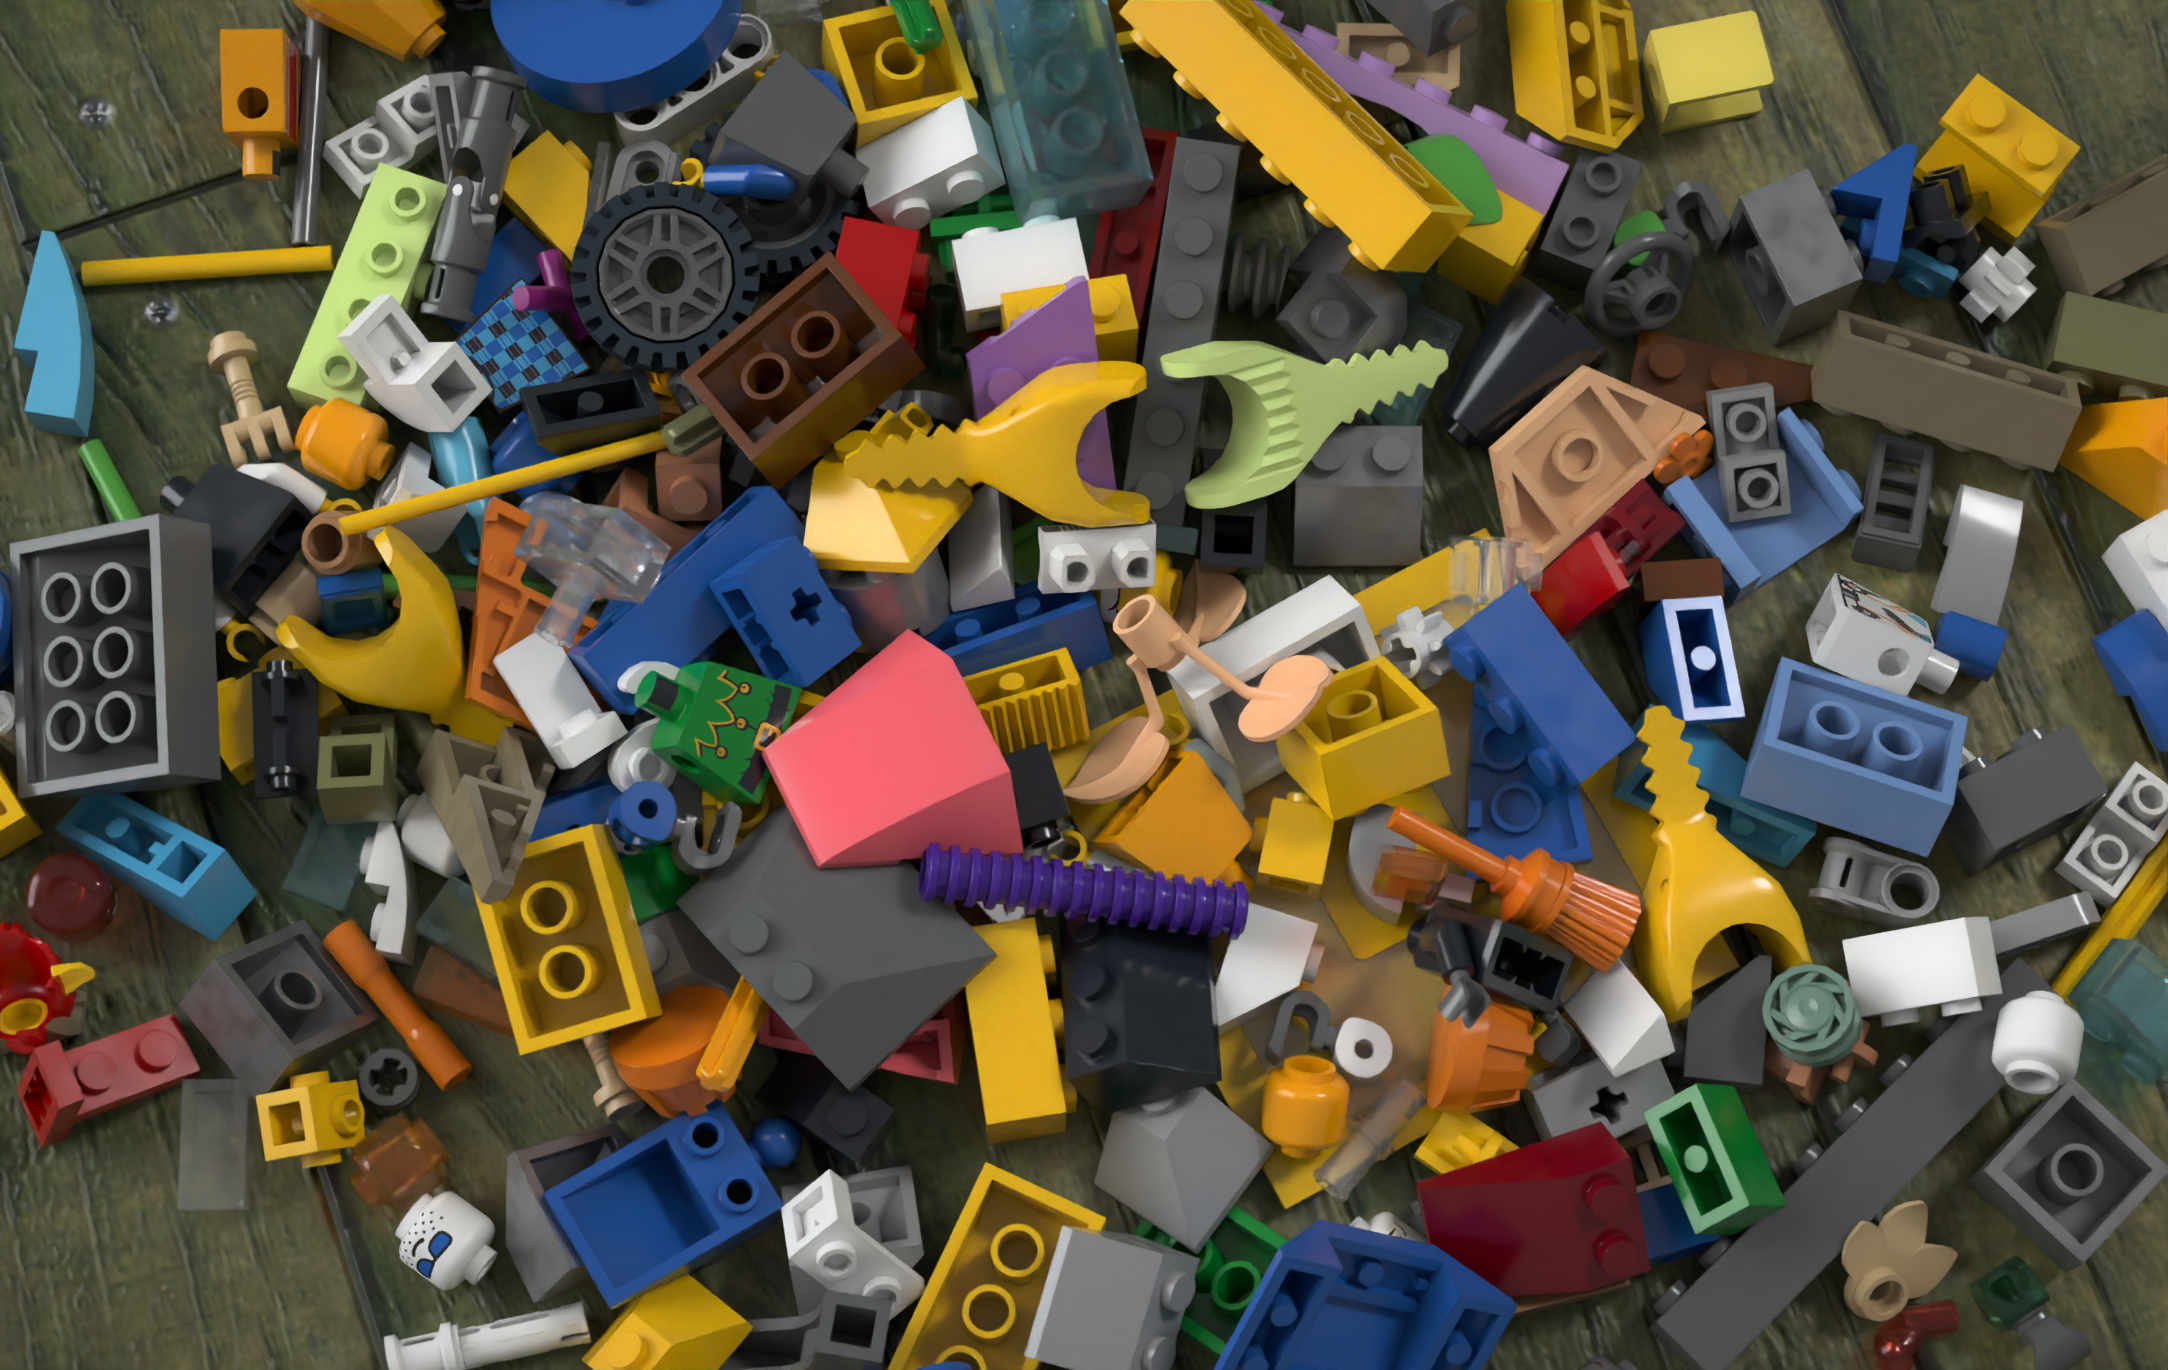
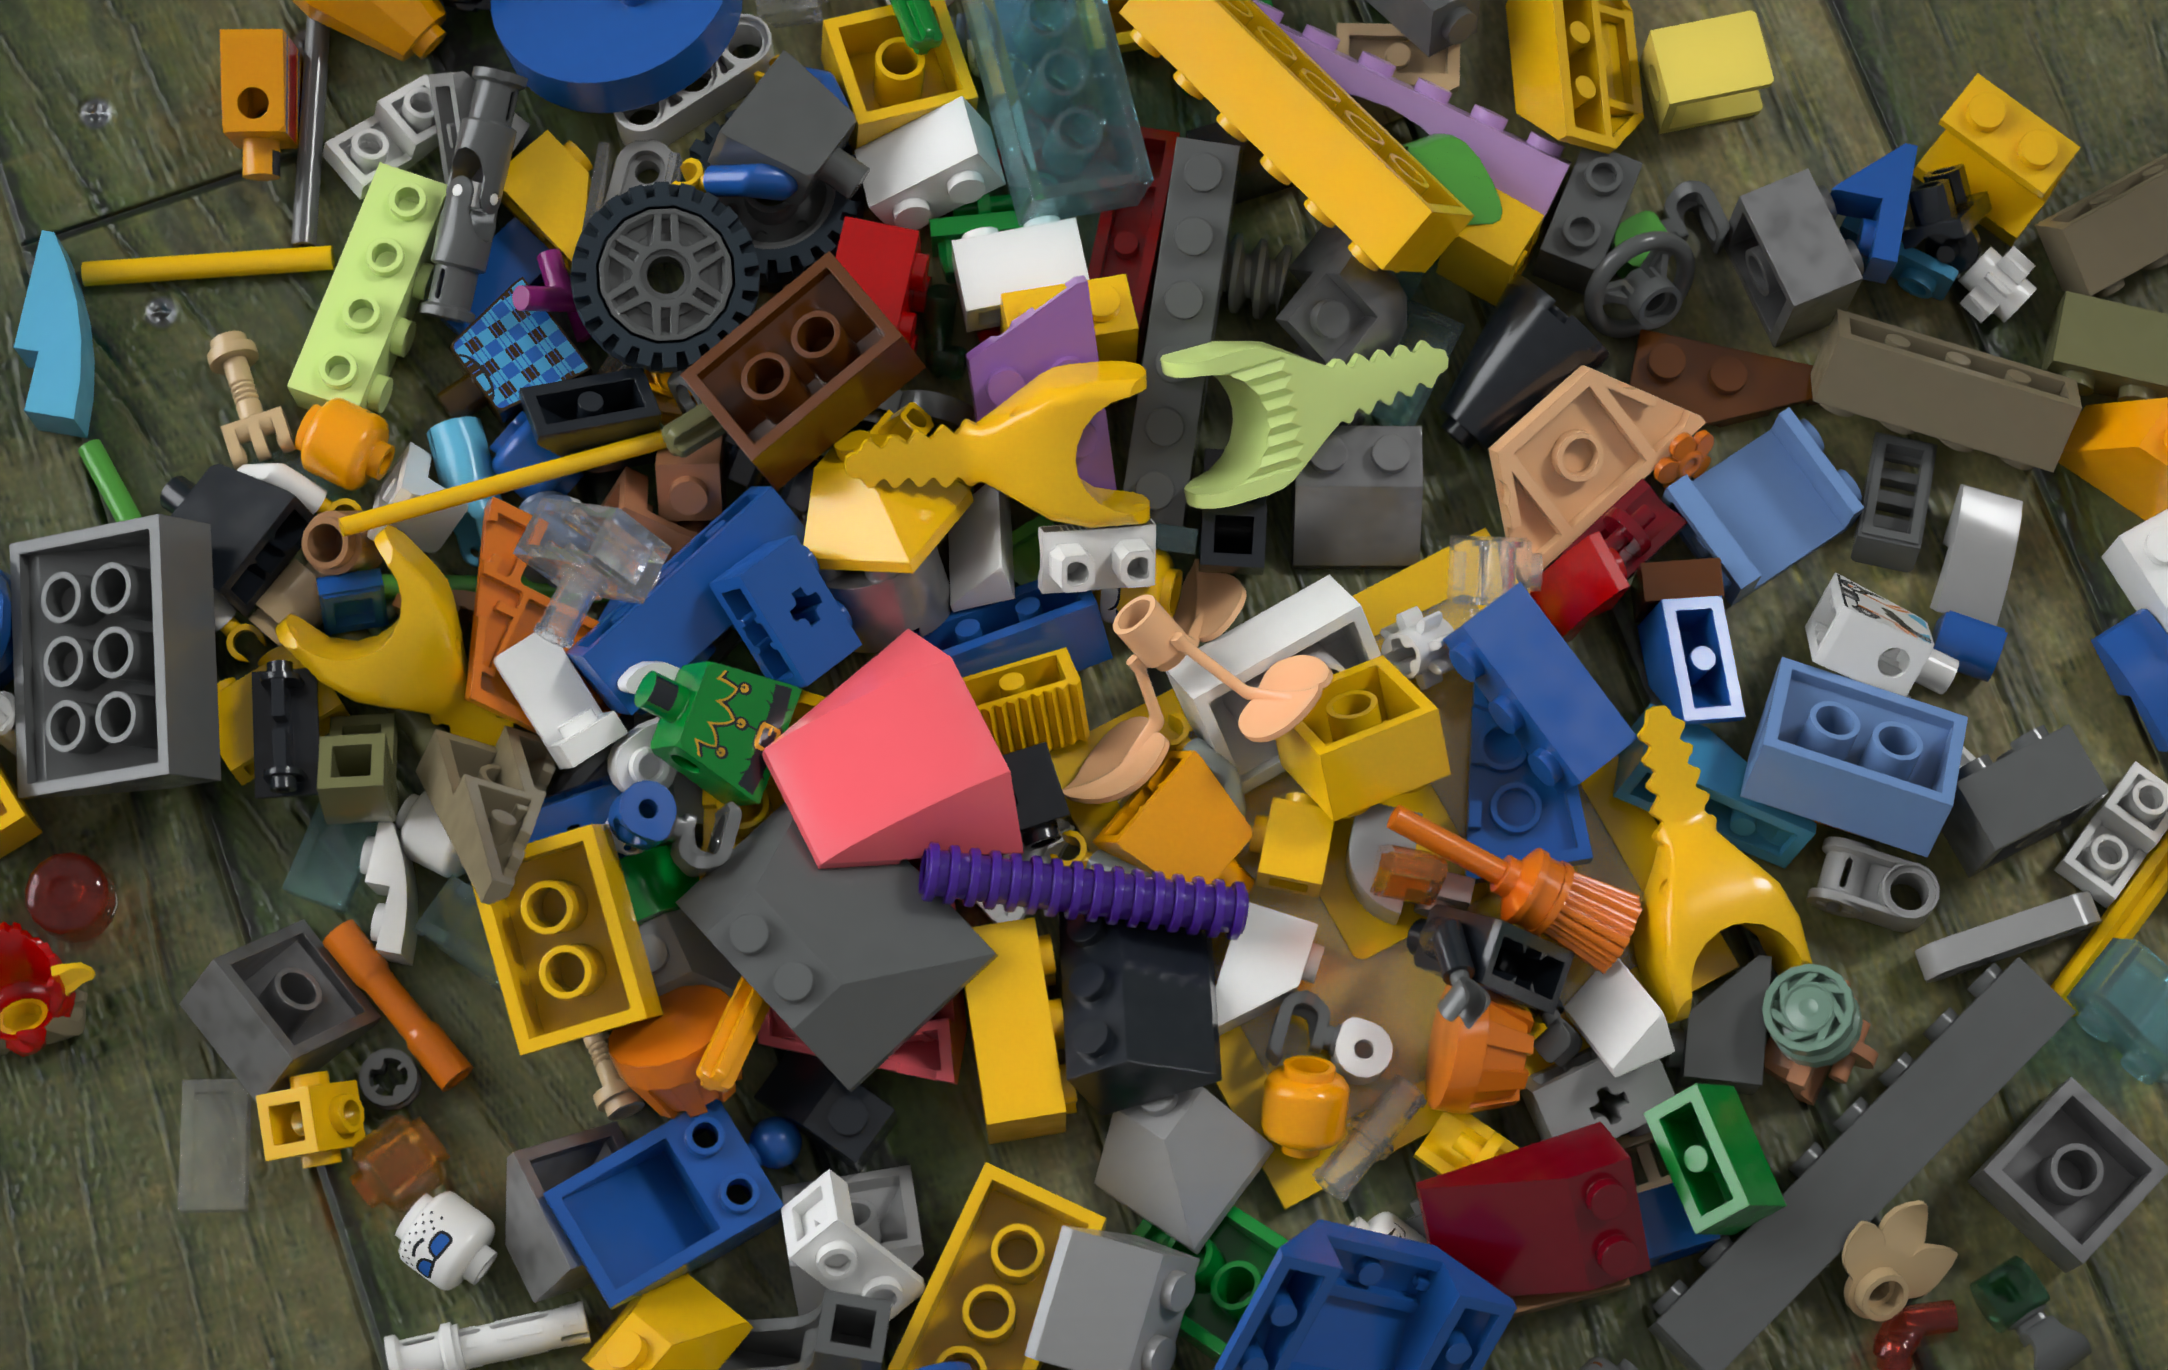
red bracket [17,1012,200,1148] -> none
dark azure slope [54,793,257,942] -> none
white brick [338,294,493,432] -> none
clear orange slope [413,945,515,1039] -> none
light grey slope [1706,382,1791,523] -> none
white brick [1842,916,2003,1028] -> none
white head [1992,991,2084,1094] -> none

